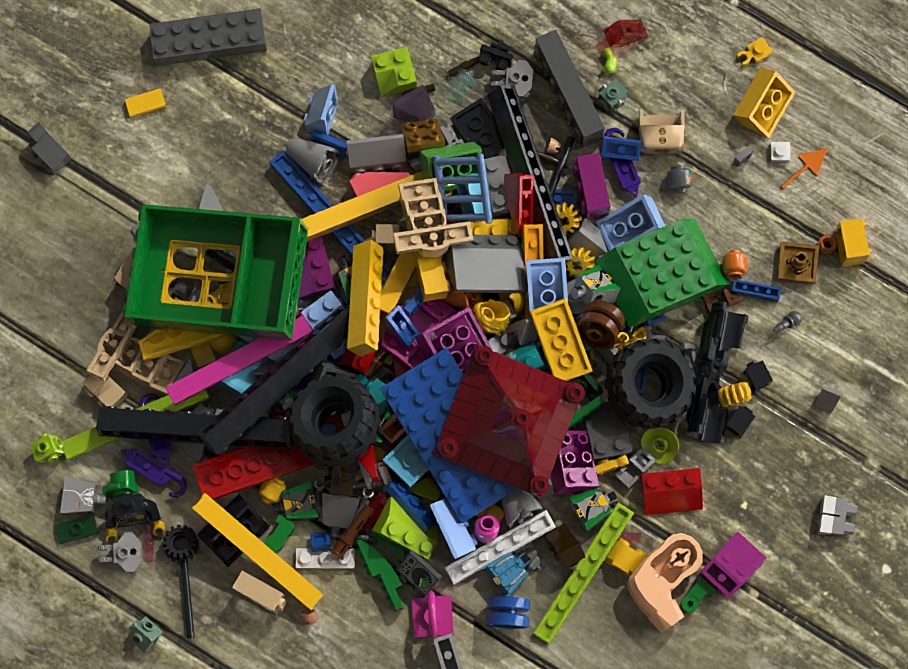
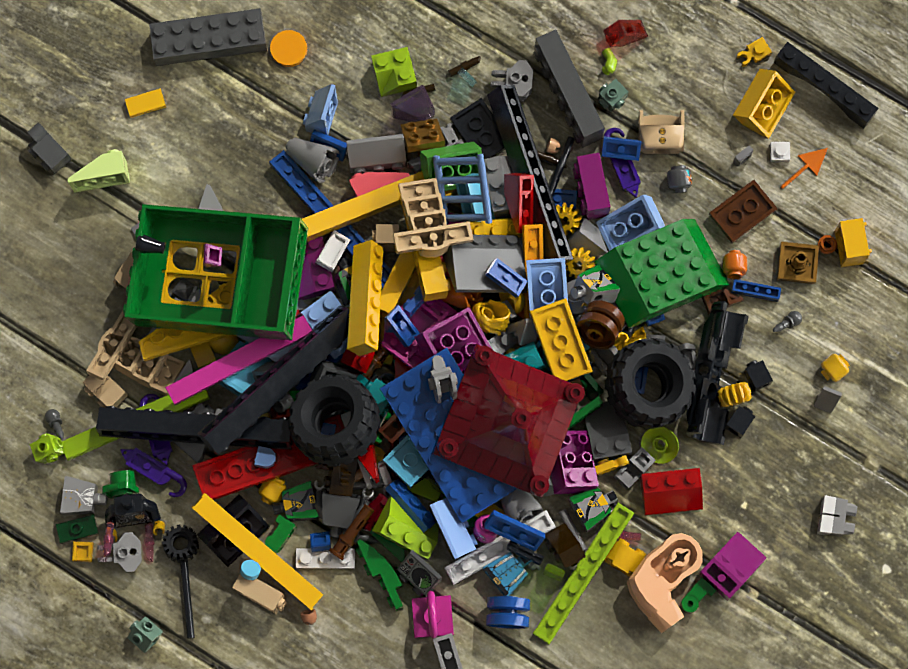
black hips [480,39,514,71] -> none
none -> dark grey bar [45,409,64,440]
none -> yellowish green slope [68,150,130,193]
none -> yellow tile [72,541,94,562]
none -> clear pink piece [103,522,114,557]
none -> black cone [135,235,166,254]
none -> magenta slope [203,244,222,267]
none -> medium azure tile [240,560,261,580]
none -> medium blue tile [254,446,276,468]
none -> light orange tile [270,30,307,67]
none -> white tile [315,230,350,272]
none -> light grey hinge [428,355,458,403]
none -> blue plate [484,510,545,551]
none -> plate [485,258,528,298]
none -> black axle [506,540,544,565]
none -> clear neon green tile [543,563,565,582]
none -> light grey piece [559,509,587,552]
none -> reddish brown plate [709,180,778,243]
none -> black arch [774,42,879,129]
none -> yellow head [821,354,850,382]

